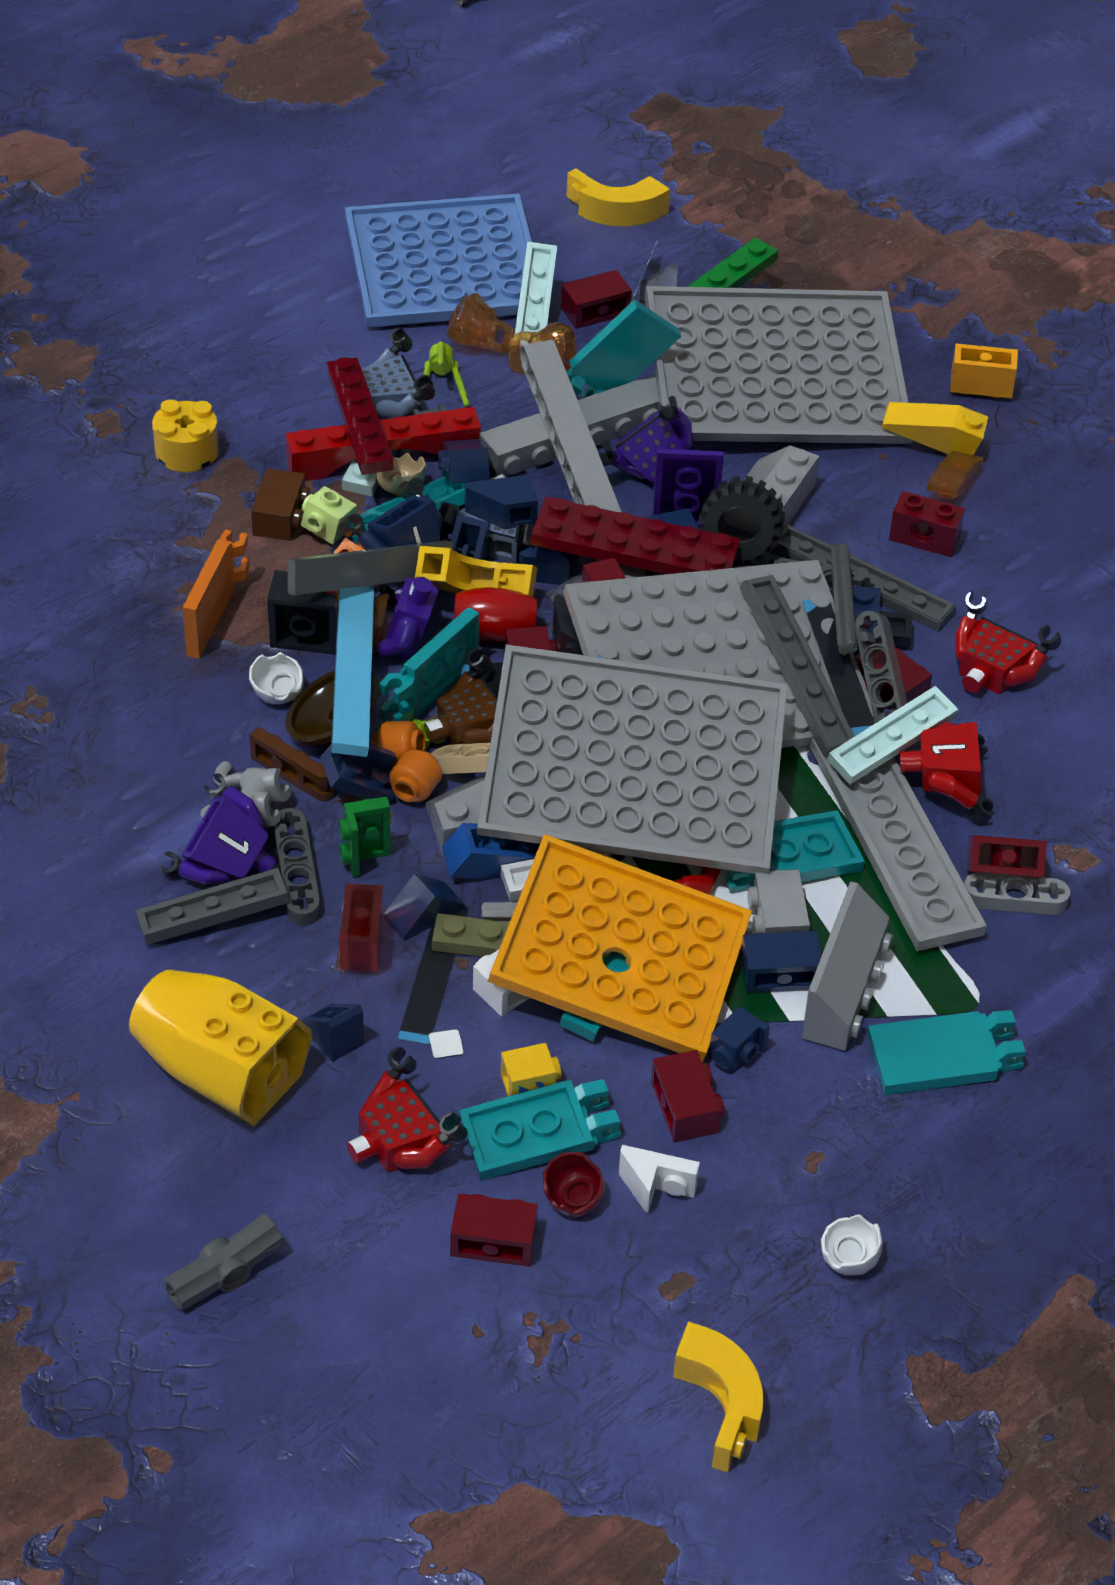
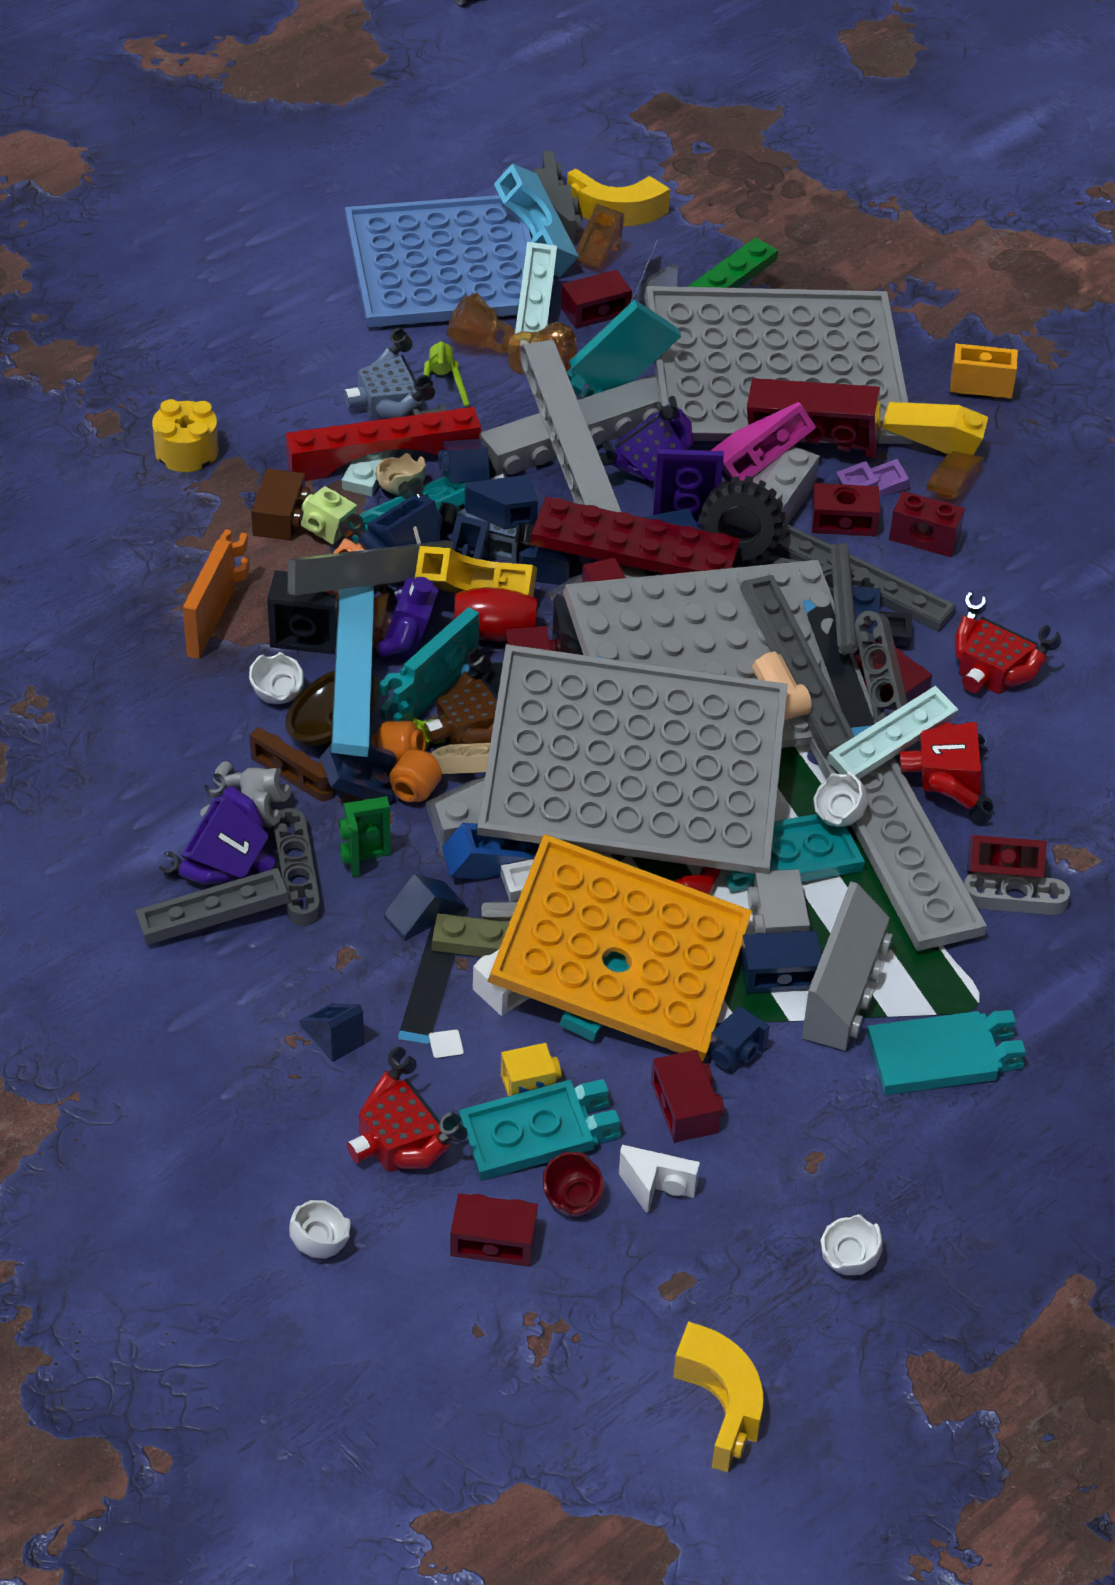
yellow animal [129,969,312,1126] -> none
dark grey piece [163,1214,286,1311] -> none
dark red plate [326,357,394,475] -> none
clear red brick [339,883,383,971] -> none
none -> white hair [289,1200,351,1259]
none -> medium azure arch [494,163,579,277]
none -> dark grey slope [533,151,581,245]
none -> clear orange slope [576,204,624,271]
none -> dark pink slope [711,402,816,481]
none -> dark red wedge [747,378,881,458]
none -> light nougat piece [752,651,812,720]
none -> dark red brick [811,483,880,537]
none -> white hair [813,771,868,827]
none -> medium lavender slope [836,459,911,496]

